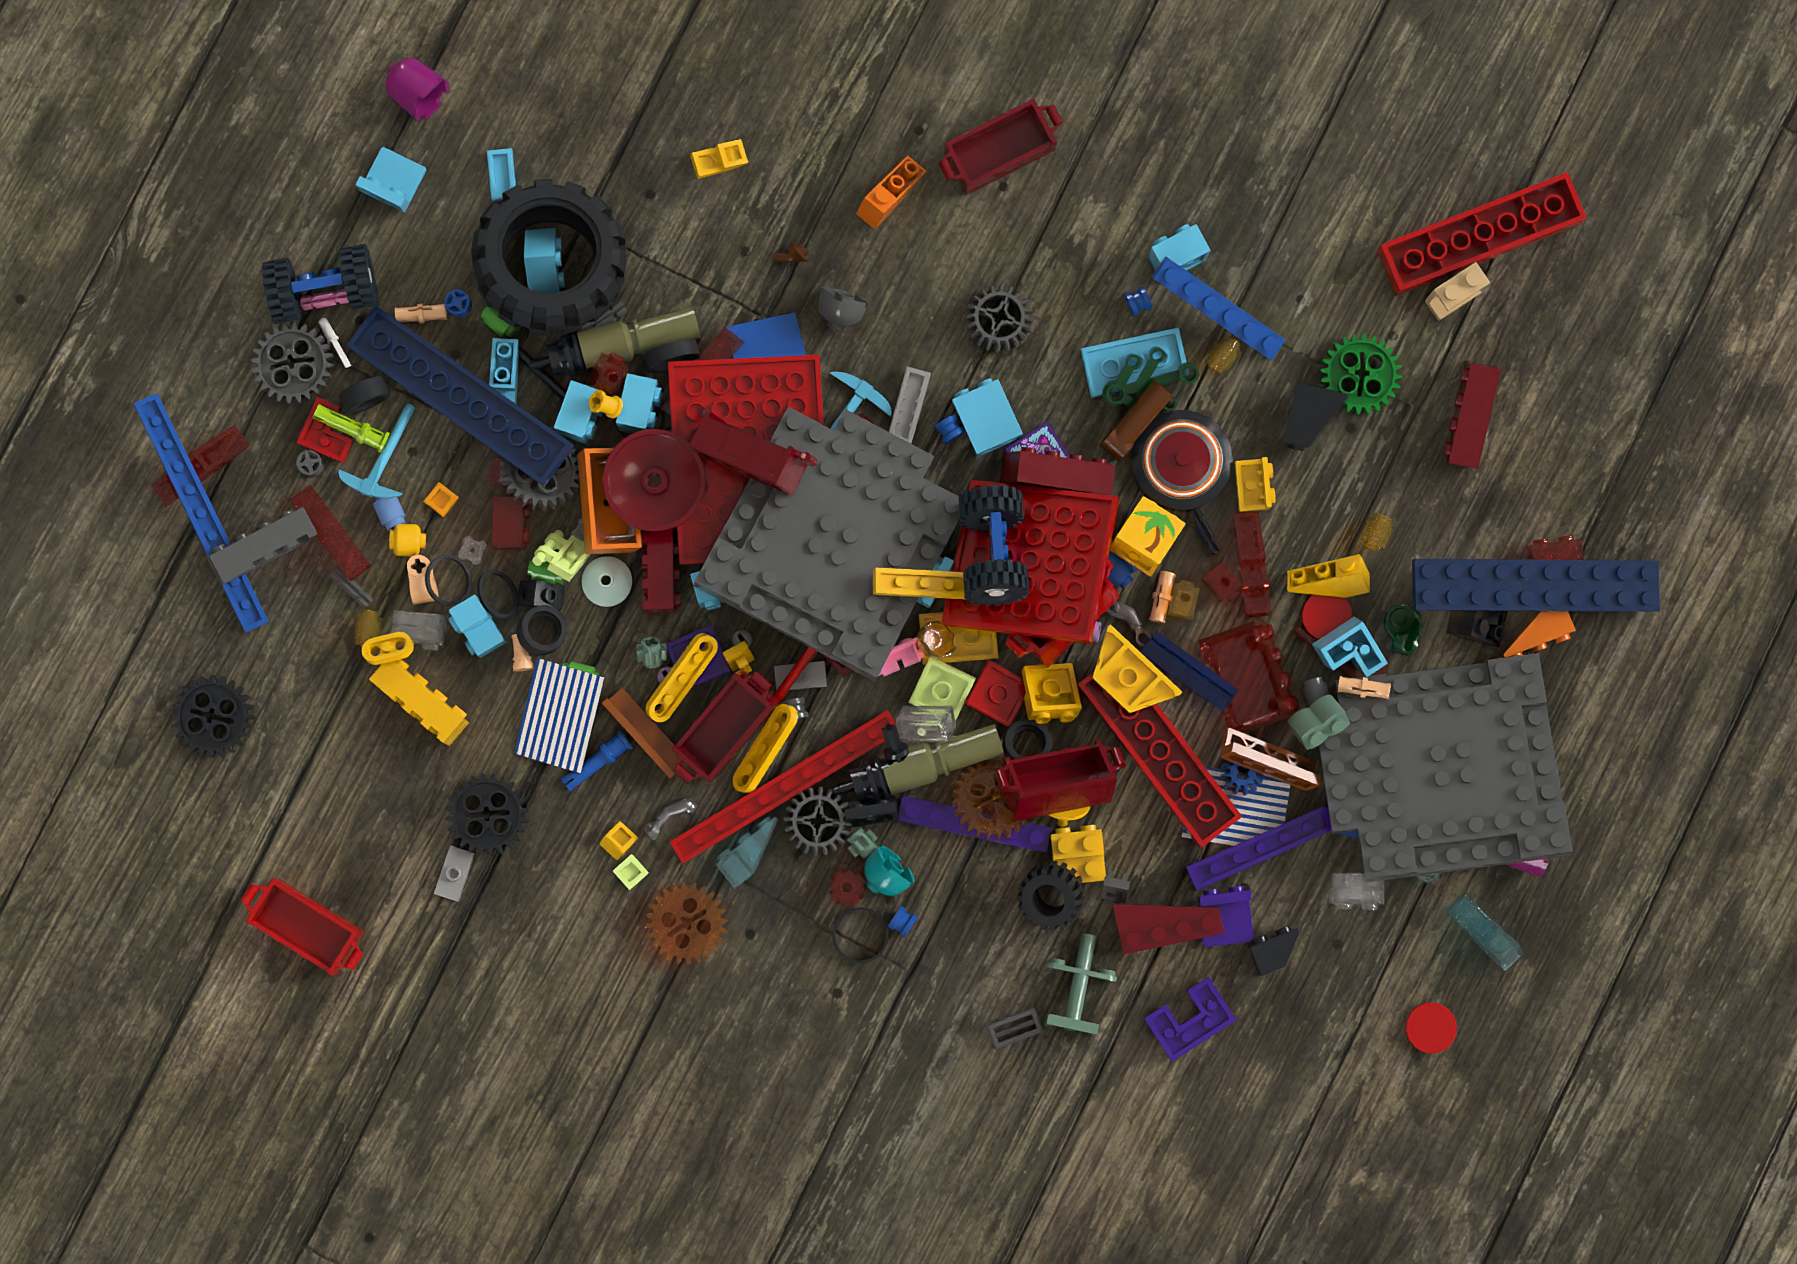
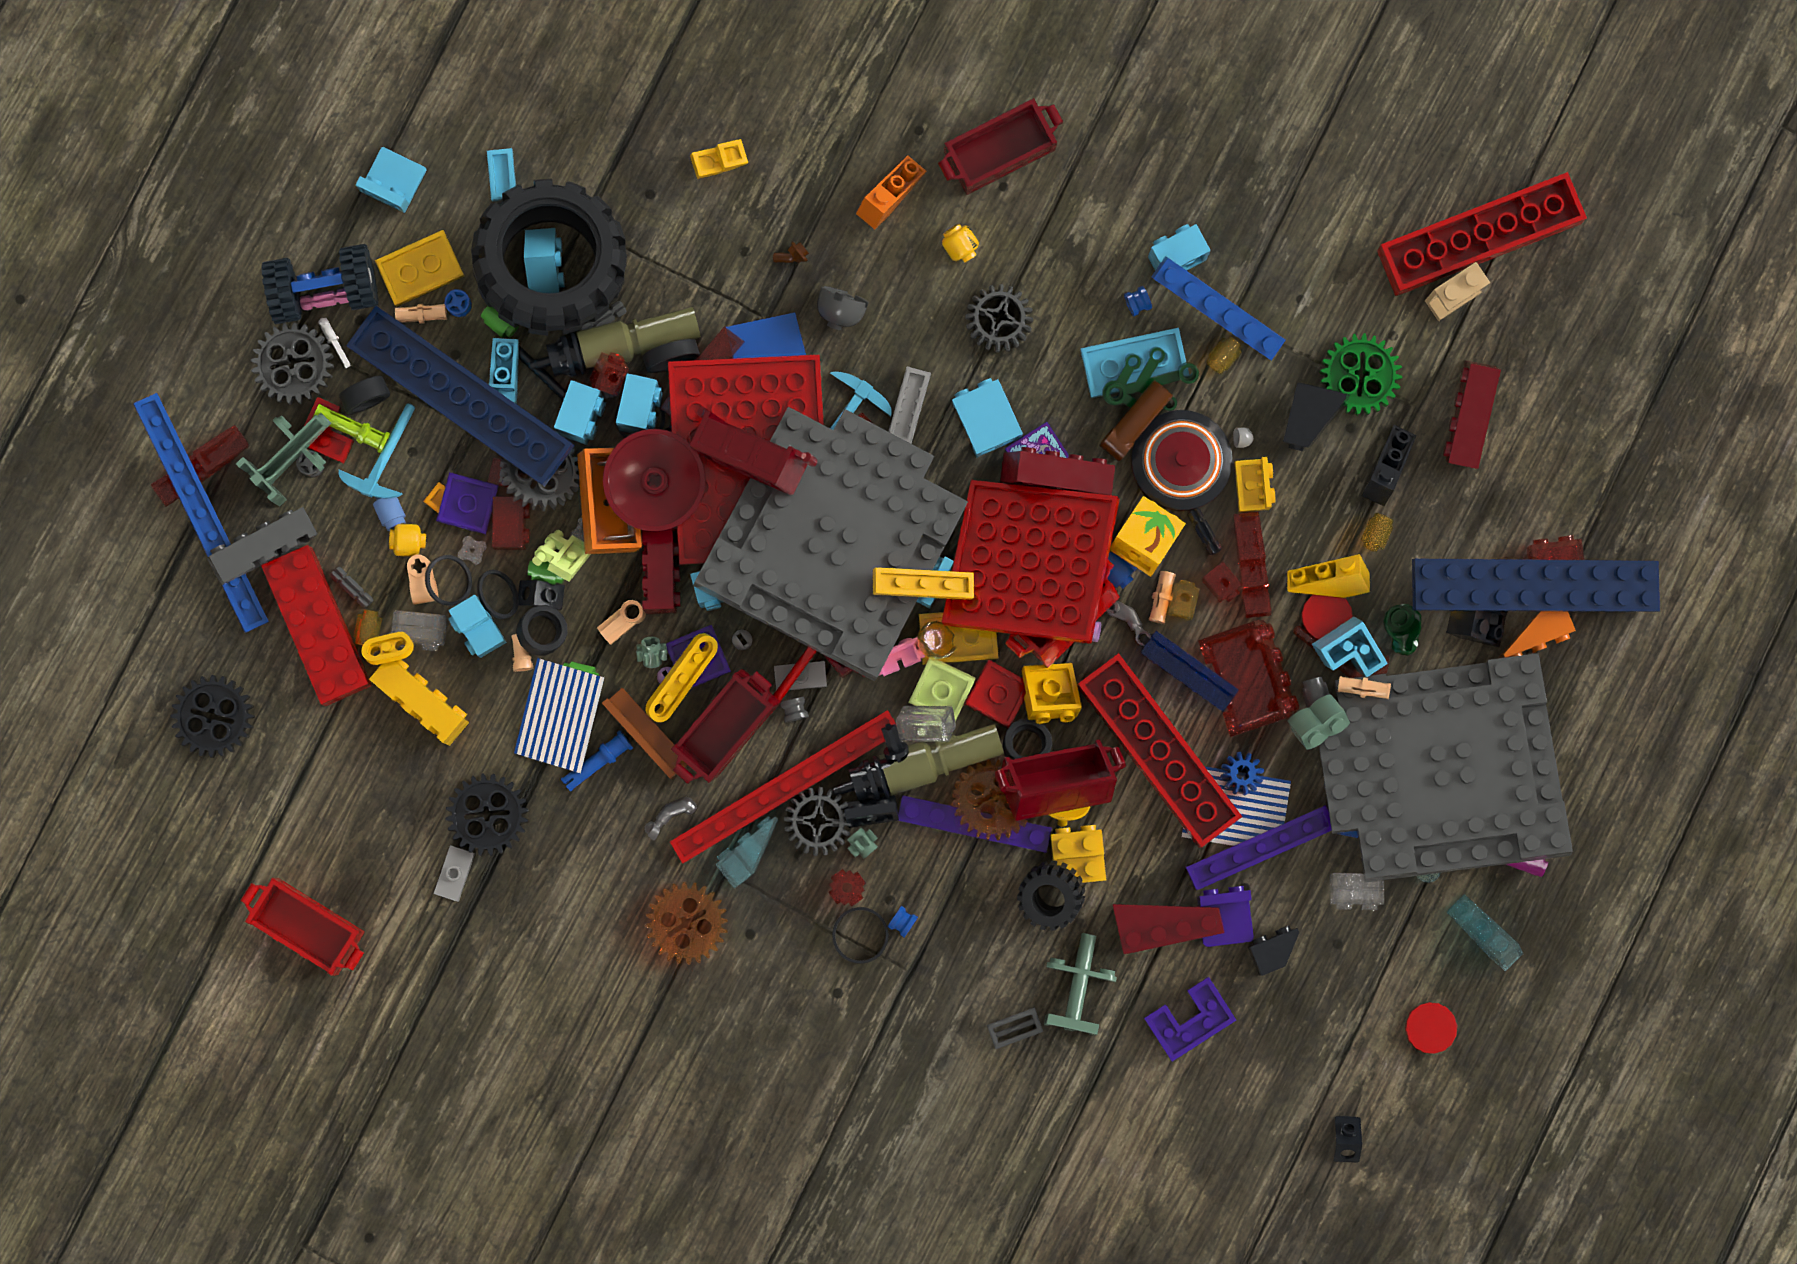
clear red slope [290,484,371,581] -> none
magenta cylinder [385,58,450,121] -> none
light aqua dish [582,556,632,607] -> none
yellow bush [588,390,623,419] -> none
yellow slope [600,821,638,860] -> none
yellowish green plate [613,854,649,890] -> none
yellow tile [723,640,755,673] -> none
yellow plate [733,704,798,793] -> none
teal cylinder [864,845,915,896] -> none
blue wheel [934,414,966,445] -> none
black plate [958,485,1029,606] -> none
yellow wing [1092,624,1182,714] -> none
dark grey tile [1100,871,1130,903] -> none
dark orange fence [1219,728,1321,791] -> none
none -> sand green piece [236,413,331,507]
none -> red brick [261,545,372,706]
none -> yellow tile [375,230,464,307]
none -> dark purple tile [436,472,498,535]
none -> light nougat piece [597,600,646,645]
none -> yellow head [942,223,979,263]
none -> light grey hinge [1233,428,1254,448]
none -> black bracket [1334,1116,1362,1163]
none -> black slope [1361,425,1417,506]

